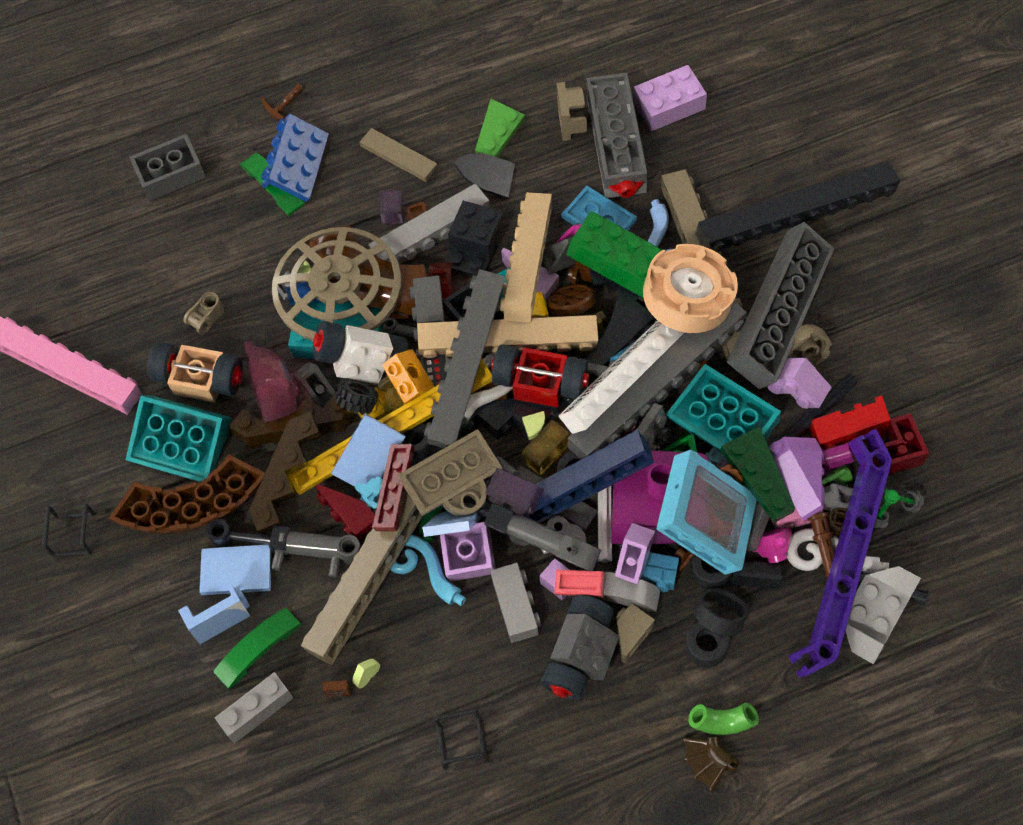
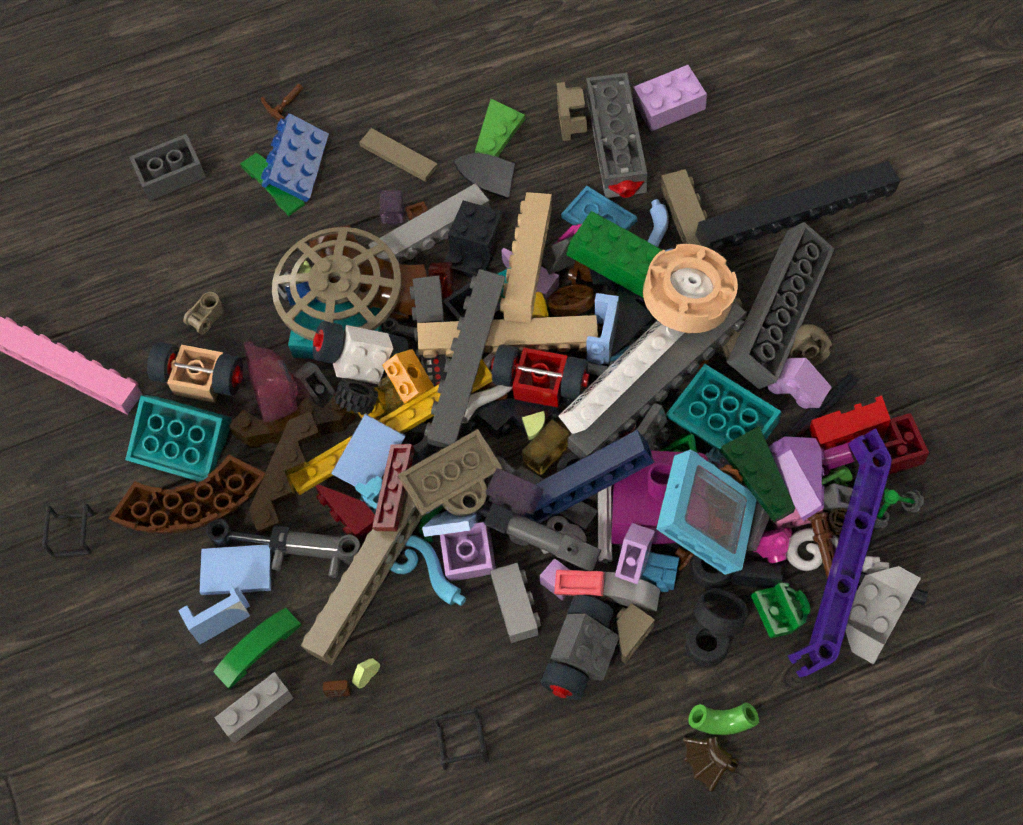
none -> light blue panel [586,293,619,365]
none -> green slope [751,583,810,639]

